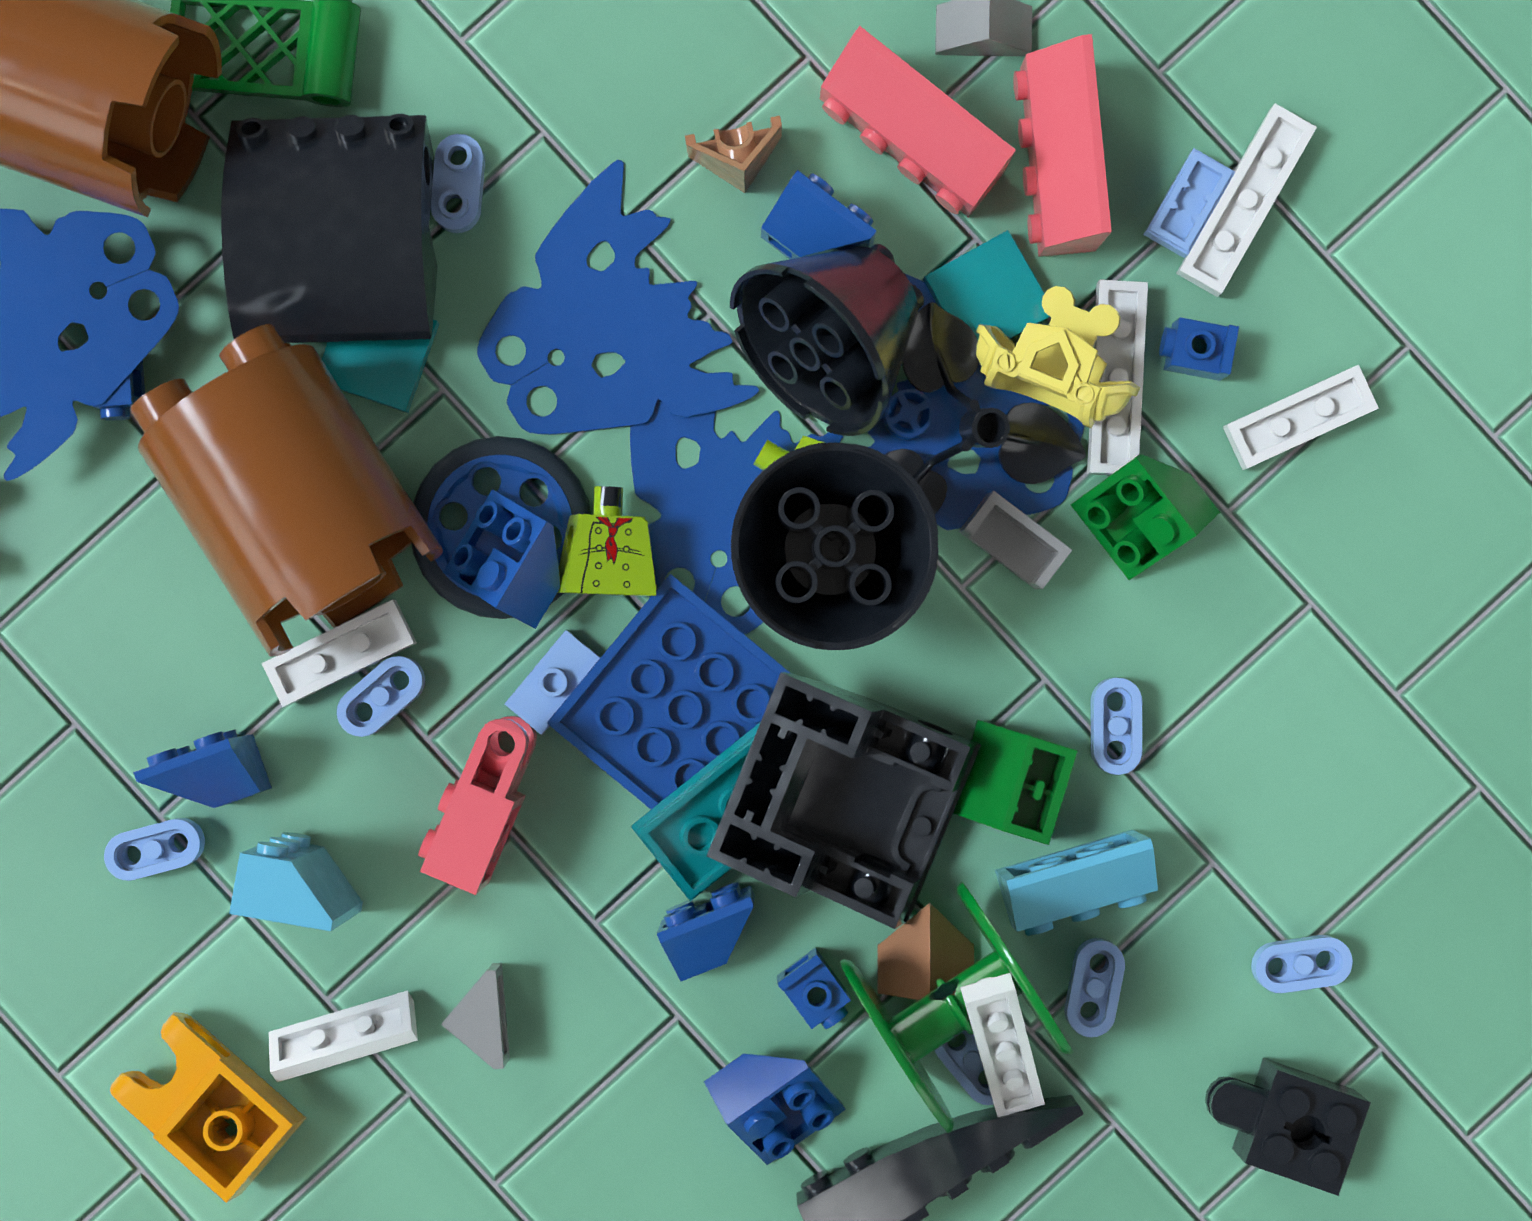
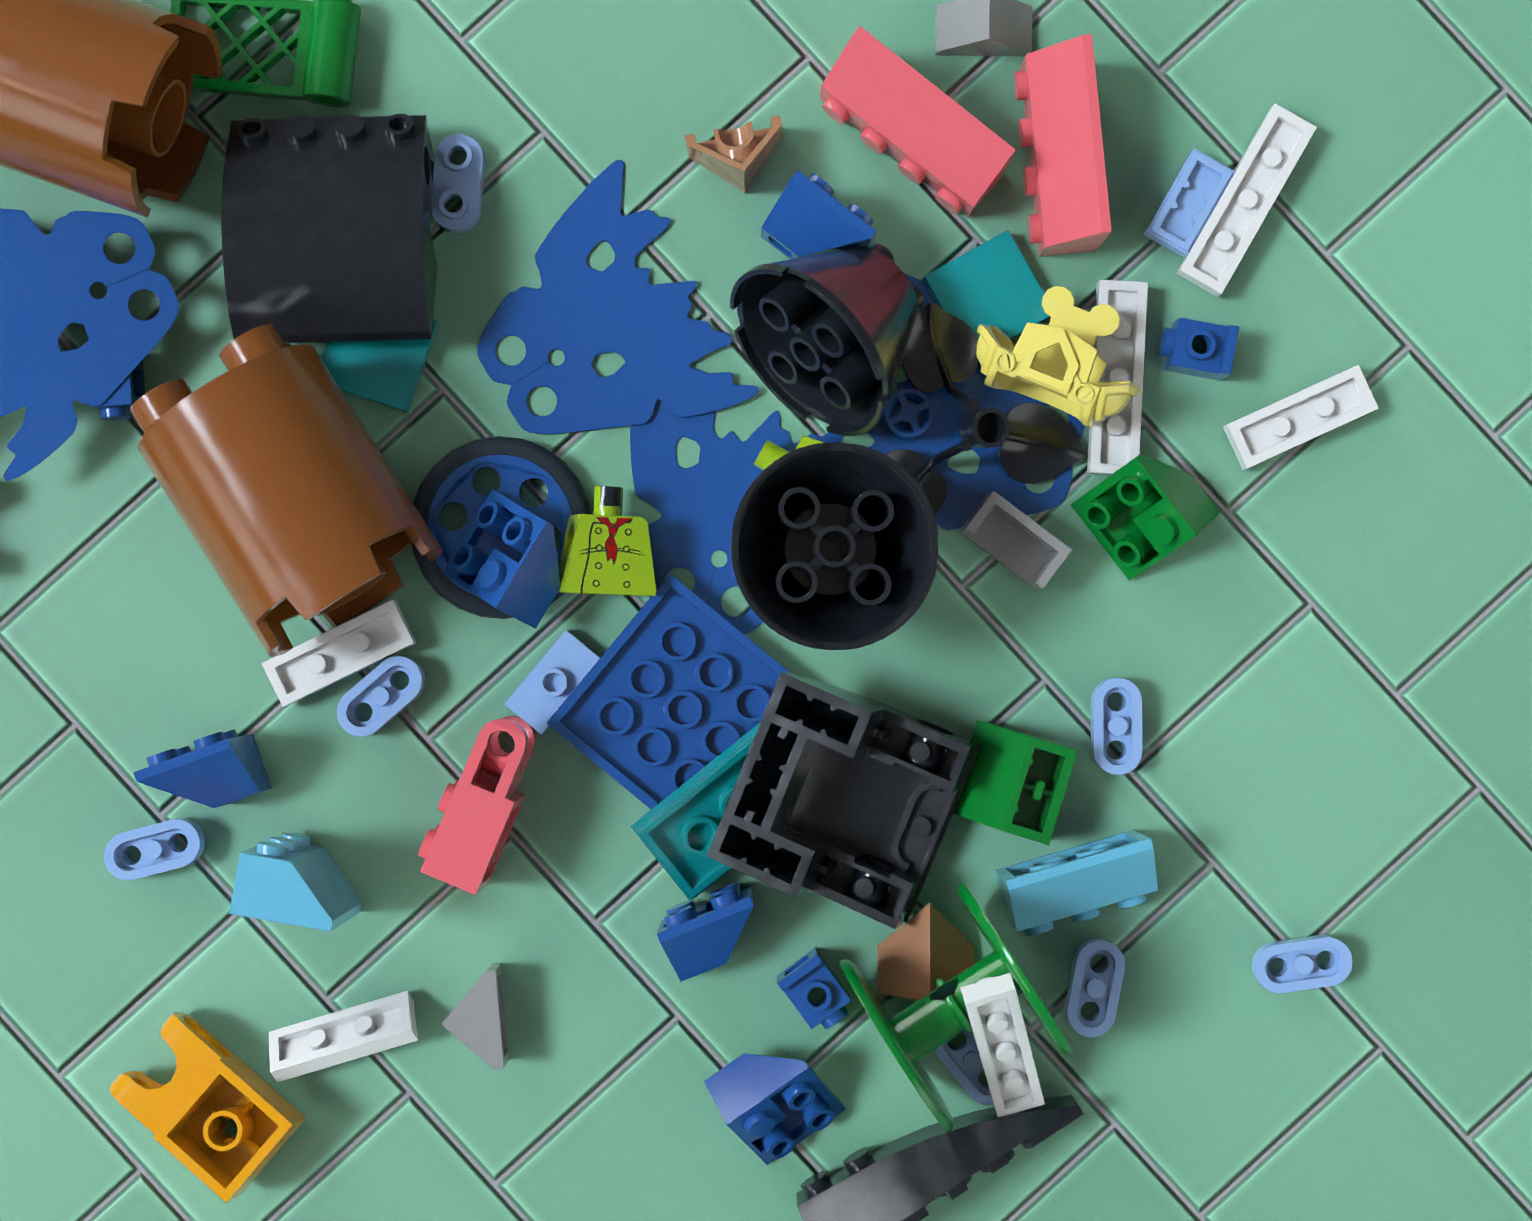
black brick [1205,1058,1371,1196] -> none

